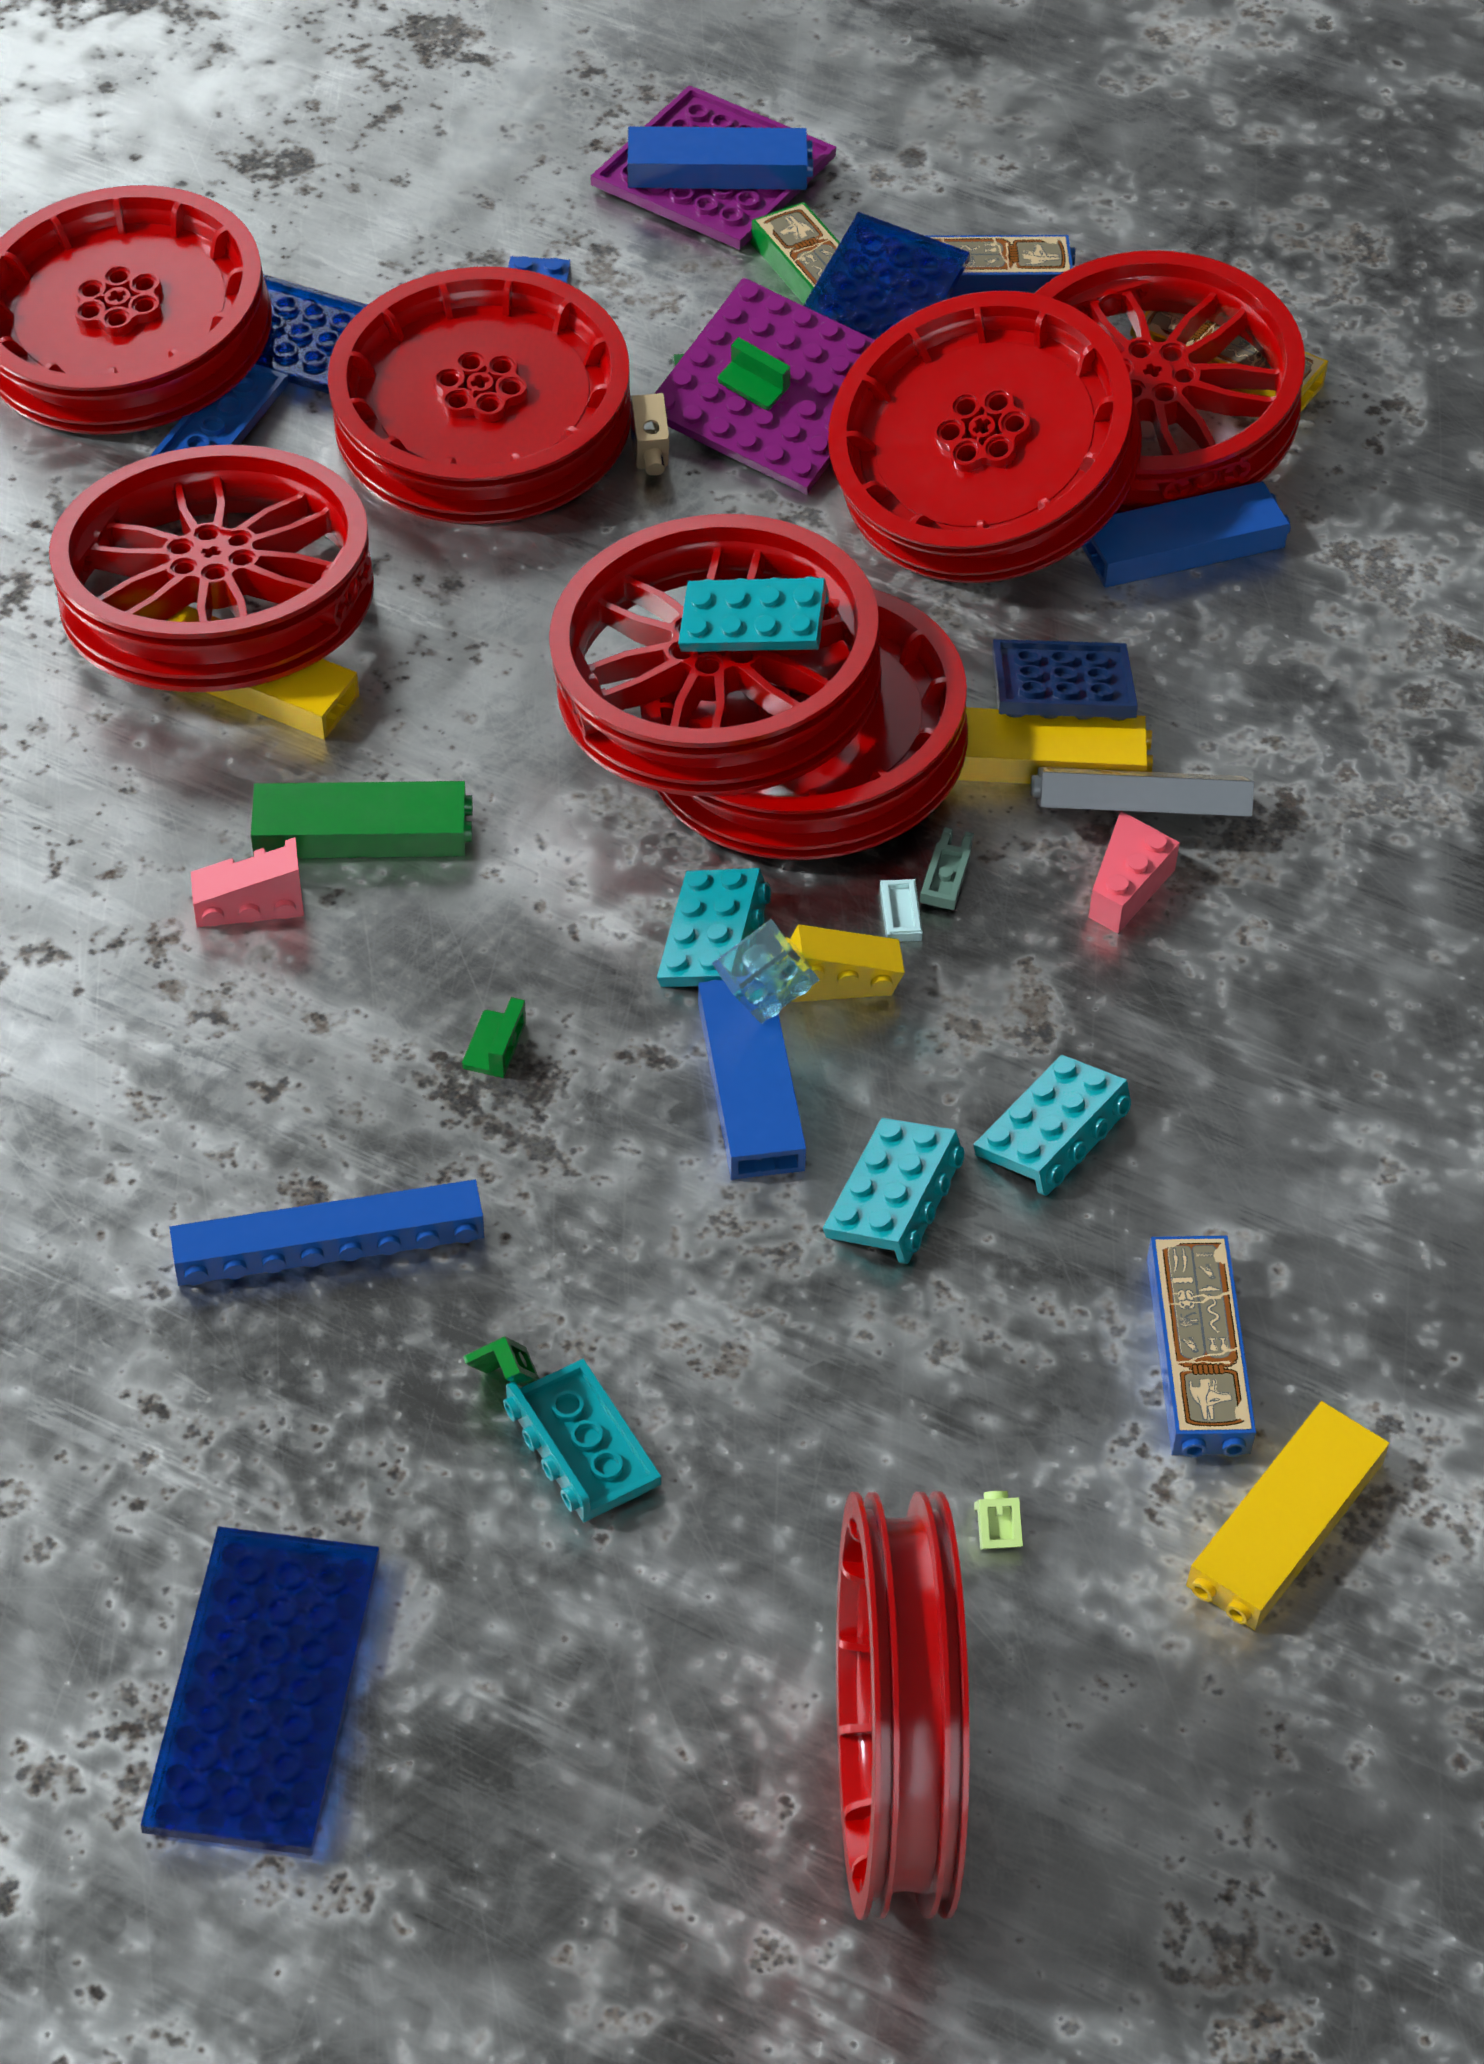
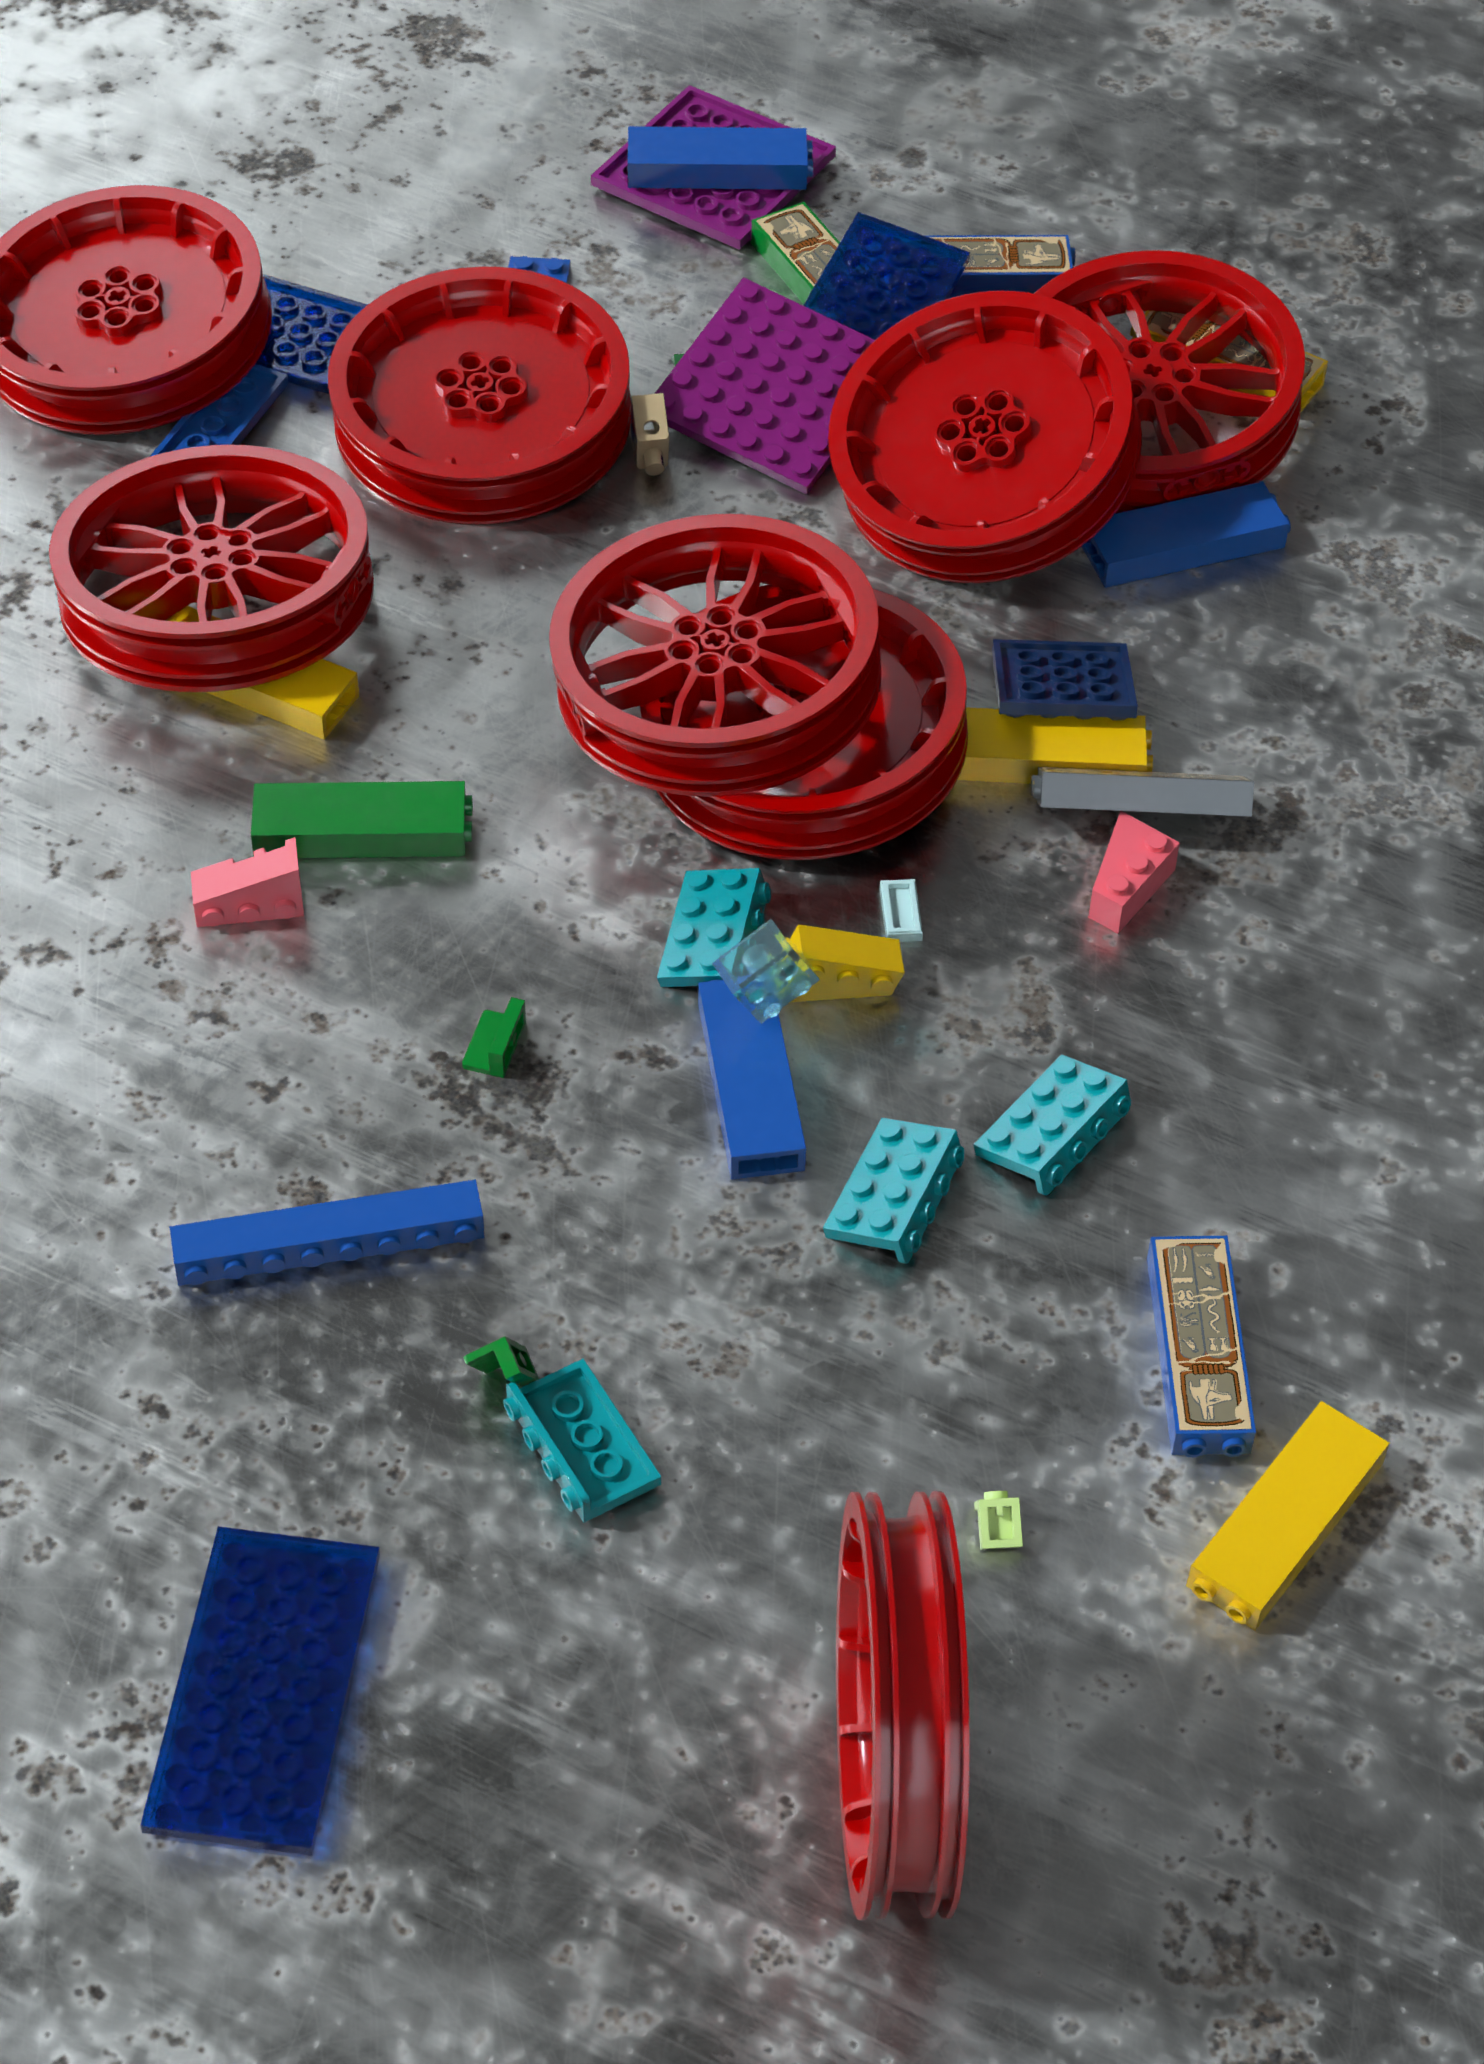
teal bracket [678,577,830,652] -> none
green panel [718,337,790,410] -> none
sand green hinge [920,827,974,910] -> none

